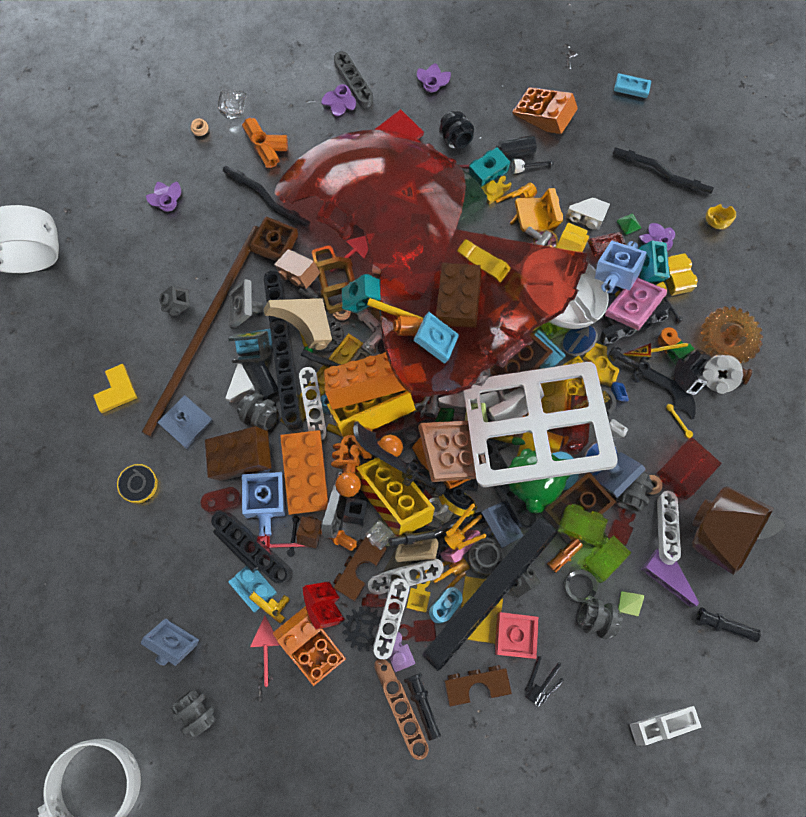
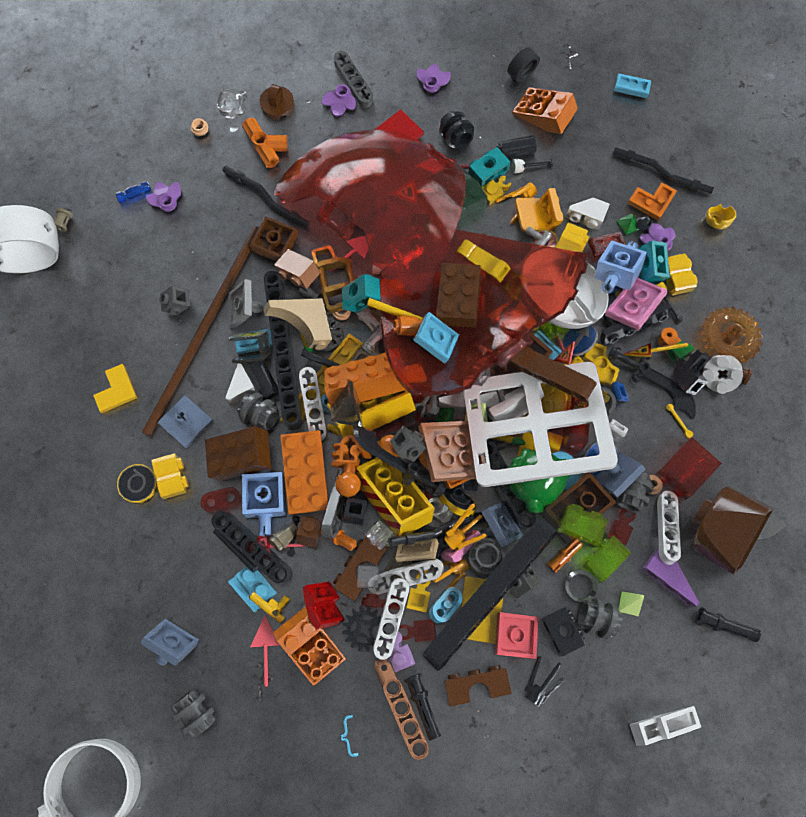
none -> dark tan bush [54,208,73,232]
none -> clear blue axle [116,181,151,203]
none -> yellow brick [152,453,189,499]
none -> reddish brown tile [259,84,294,119]
none -> dark tan cone [269,522,298,551]
none -> clear smoke slope [331,380,363,428]
none -> medium azure piece [341,715,359,757]
none -> clear tile [357,566,379,589]
none -> dark grey brick [390,427,427,462]
none -> reddish brown beam [502,342,597,402]
none -> black tyre [507,47,540,82]
none -> black brick [541,607,585,657]
none -> piece [554,336,575,365]
none -> orange plate [627,182,677,221]
none -> black hinge [636,215,652,231]

